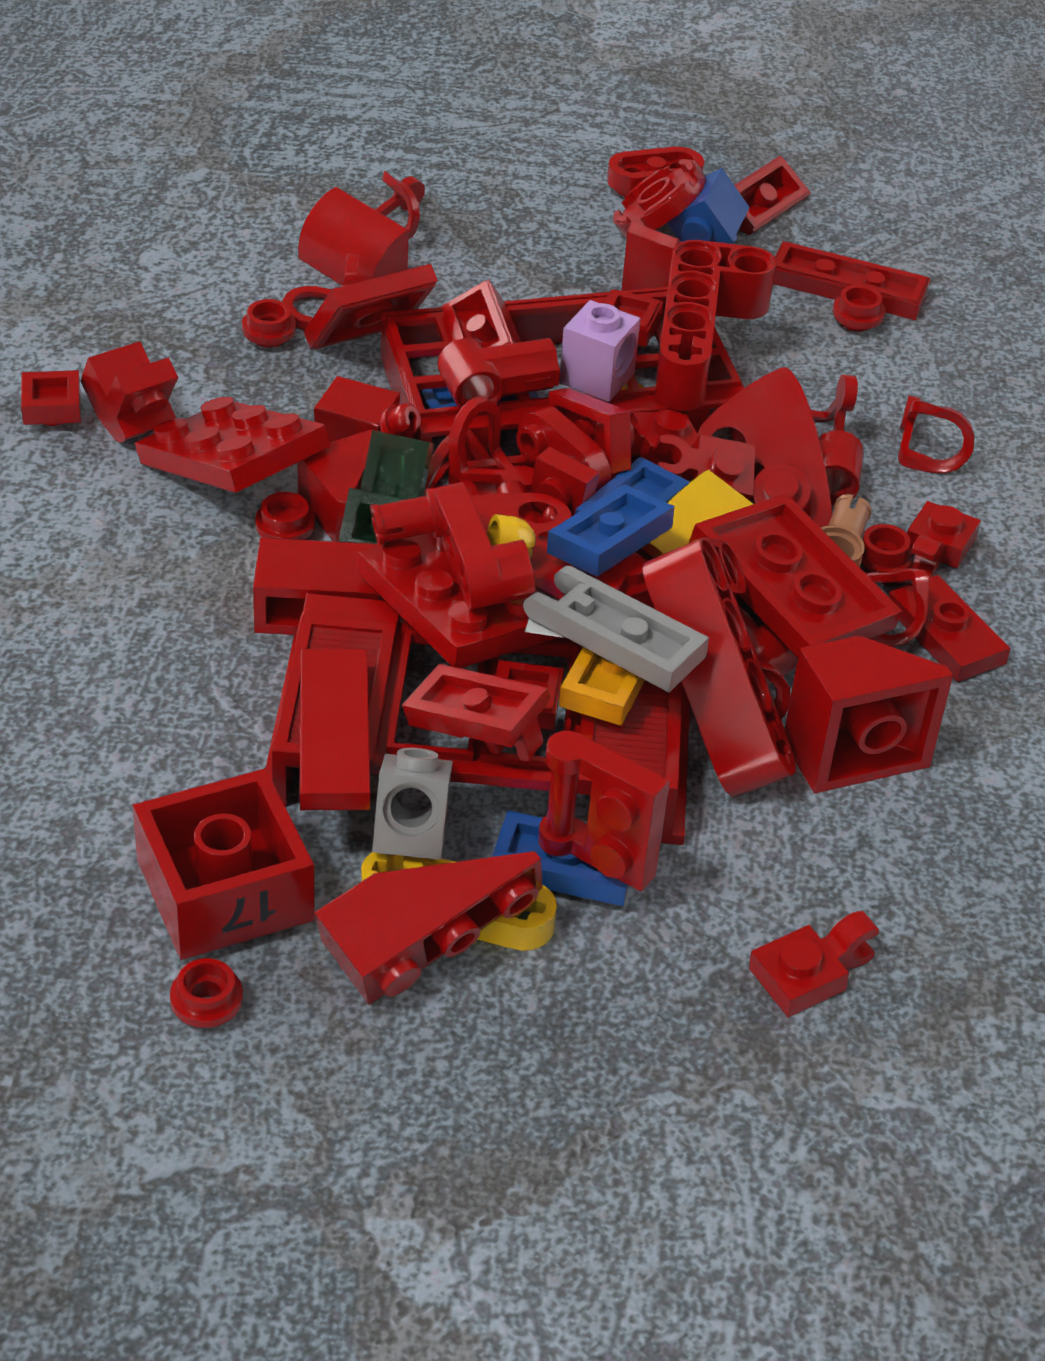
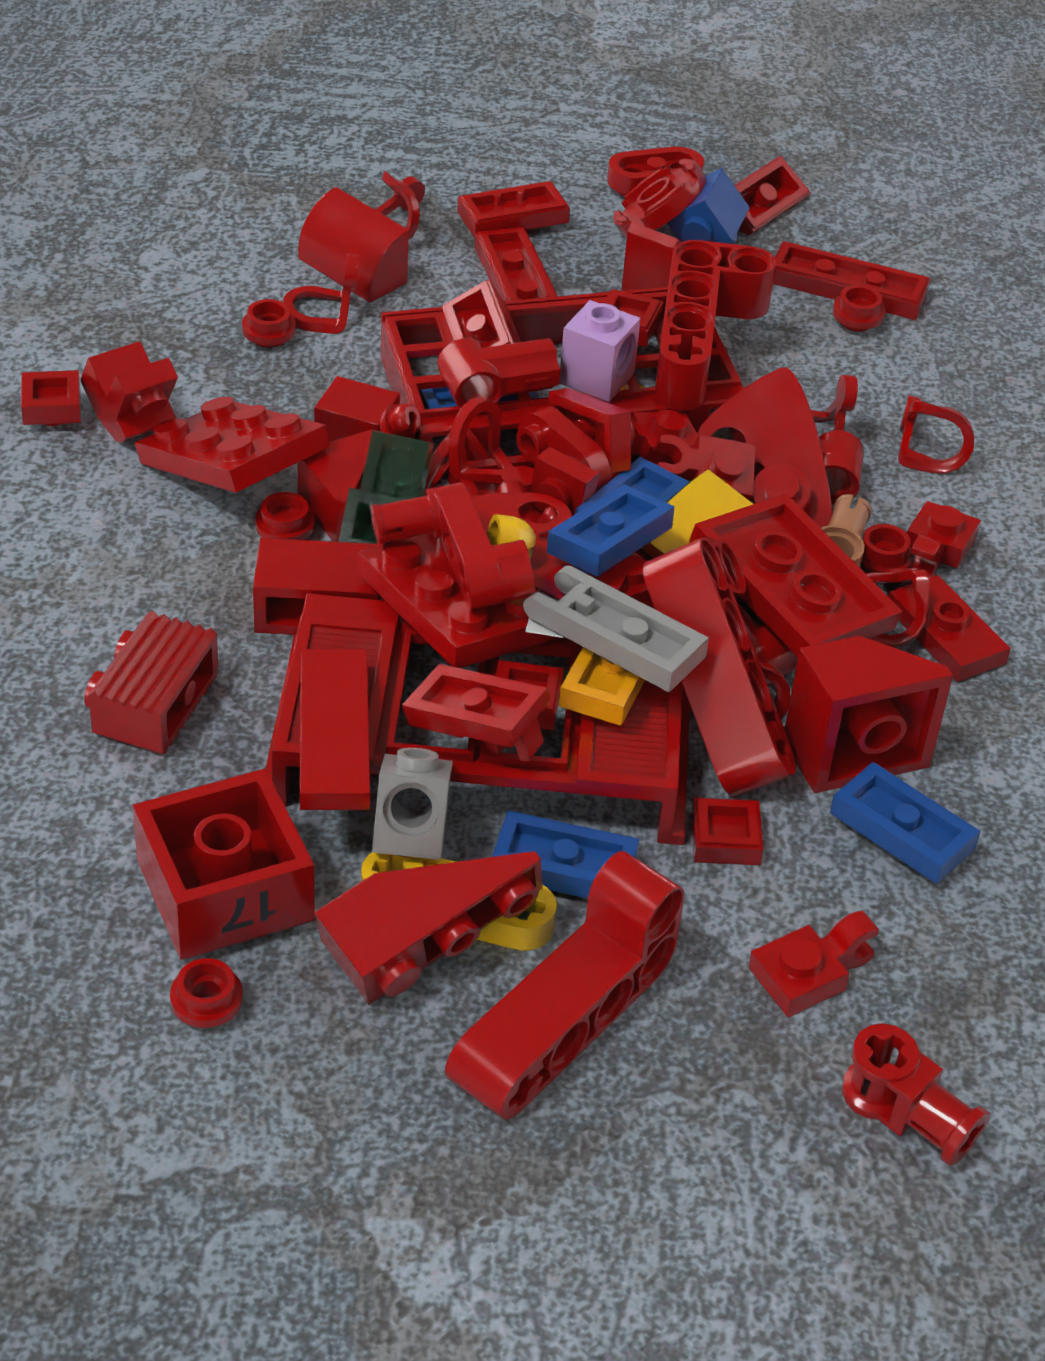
red plate [304,264,438,350] -> none
red plate [538,731,670,892] -> none
none -> red brick [84,610,219,754]
none -> red beam [444,851,684,1120]
none -> red plate [457,181,570,238]
none -> red tile [474,227,558,301]
none -> red tile [691,798,763,866]
none -> blue plate [830,762,981,884]
none -> red connector [842,1023,991,1166]

